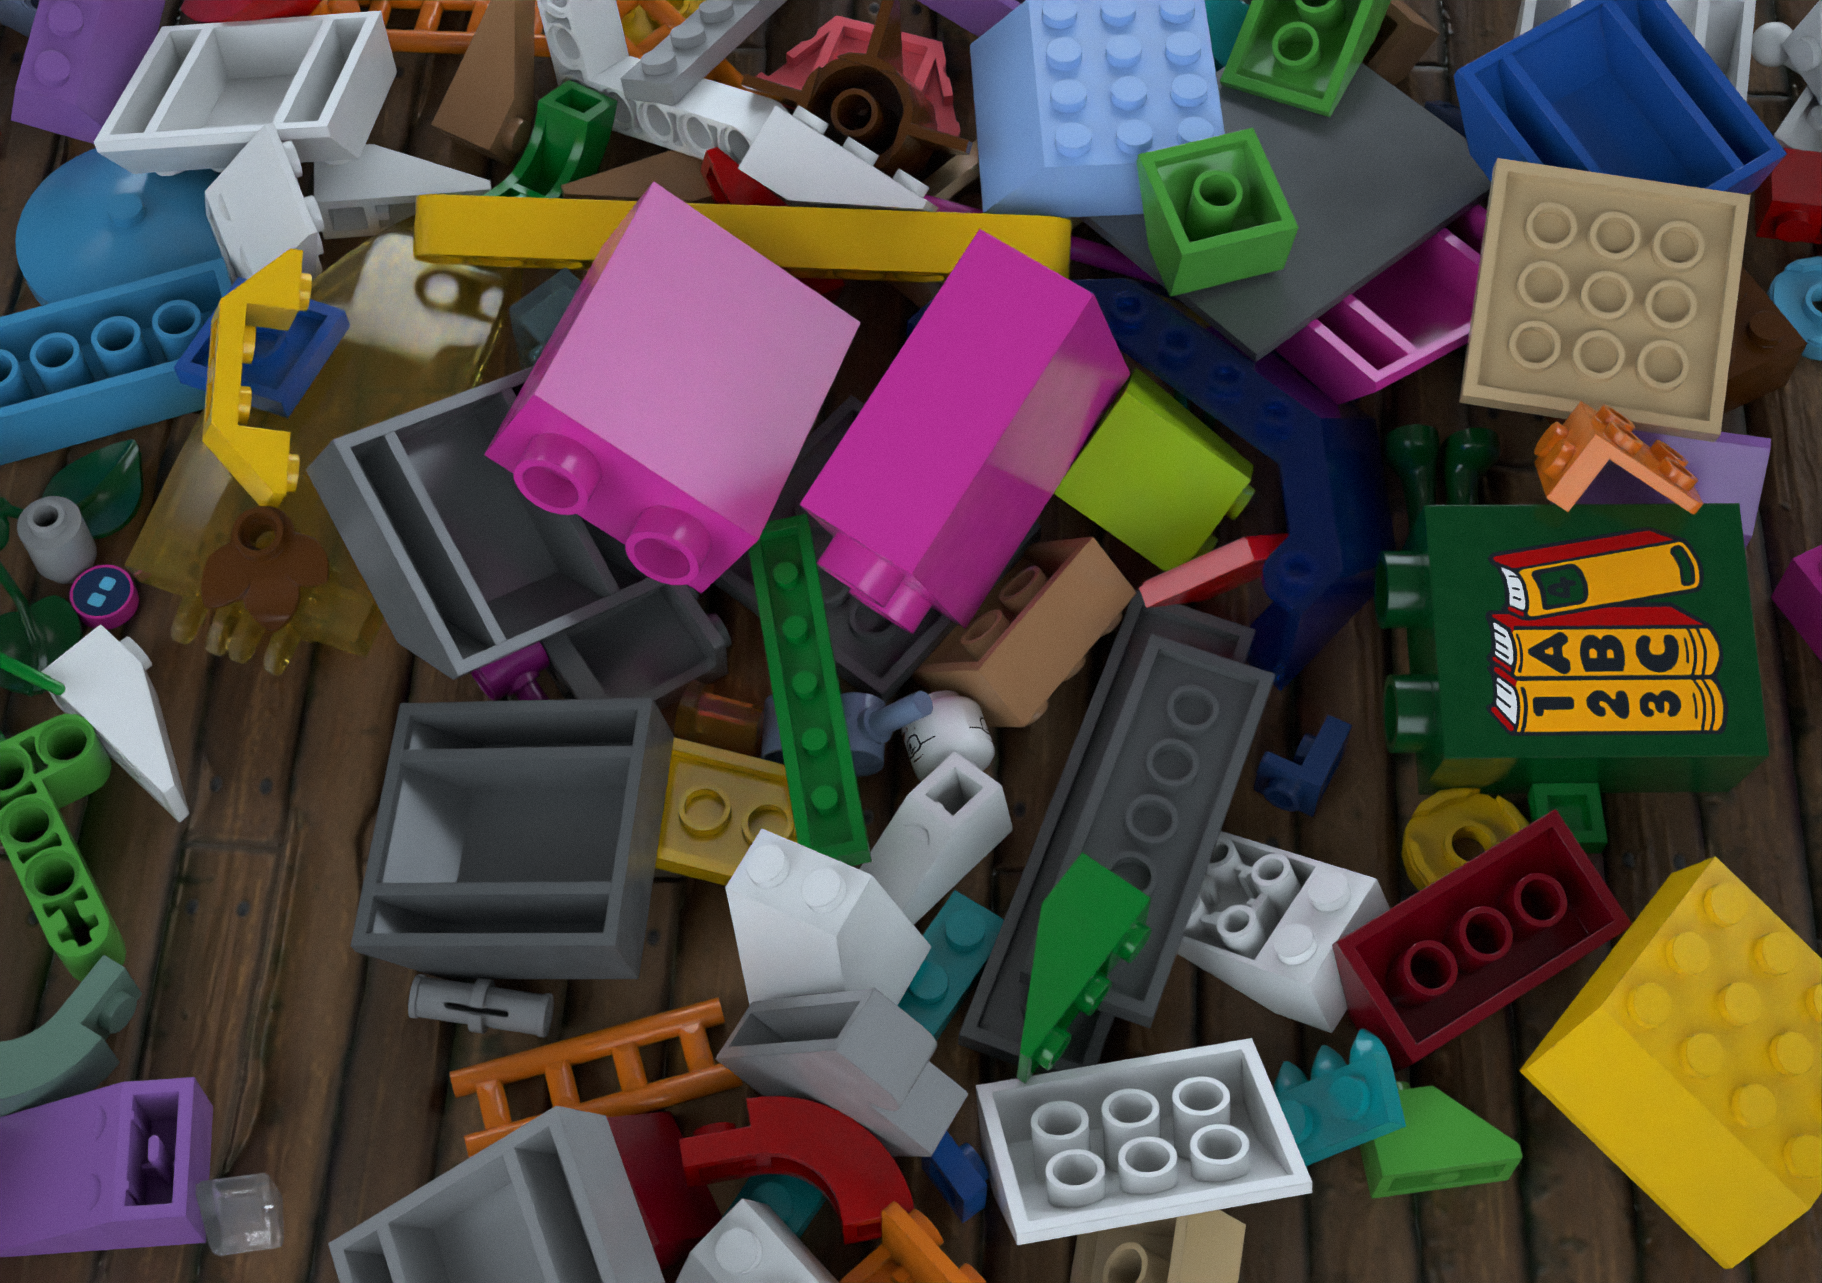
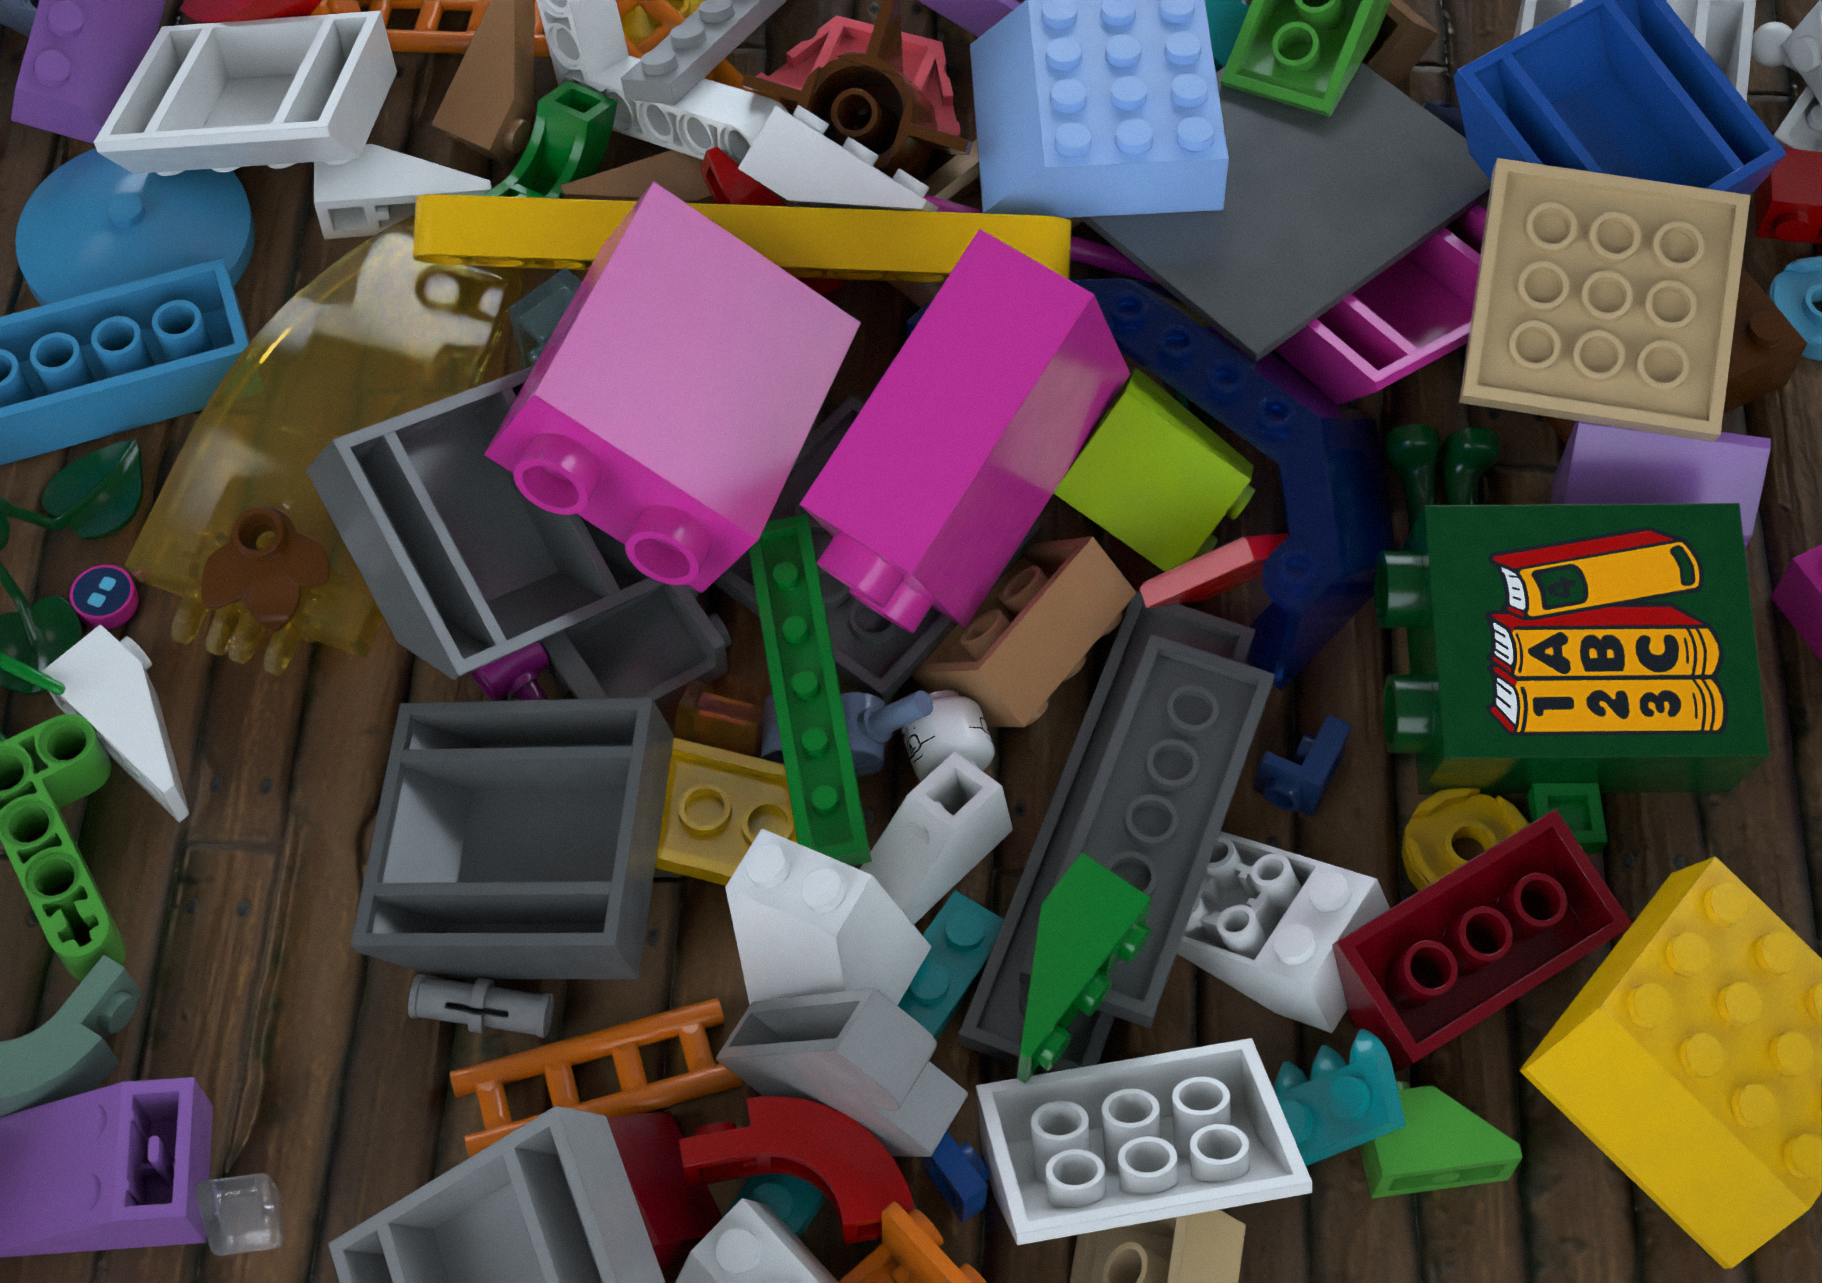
light grey brick [17,496,97,584] -> none
blue plate [173,277,350,418] -> none
yellow slope [202,248,312,508] -> none
white slope [205,122,325,300] -> none
bright green slope [1136,128,1299,297] -> none
orange bracket [1534,401,1704,515] -> none

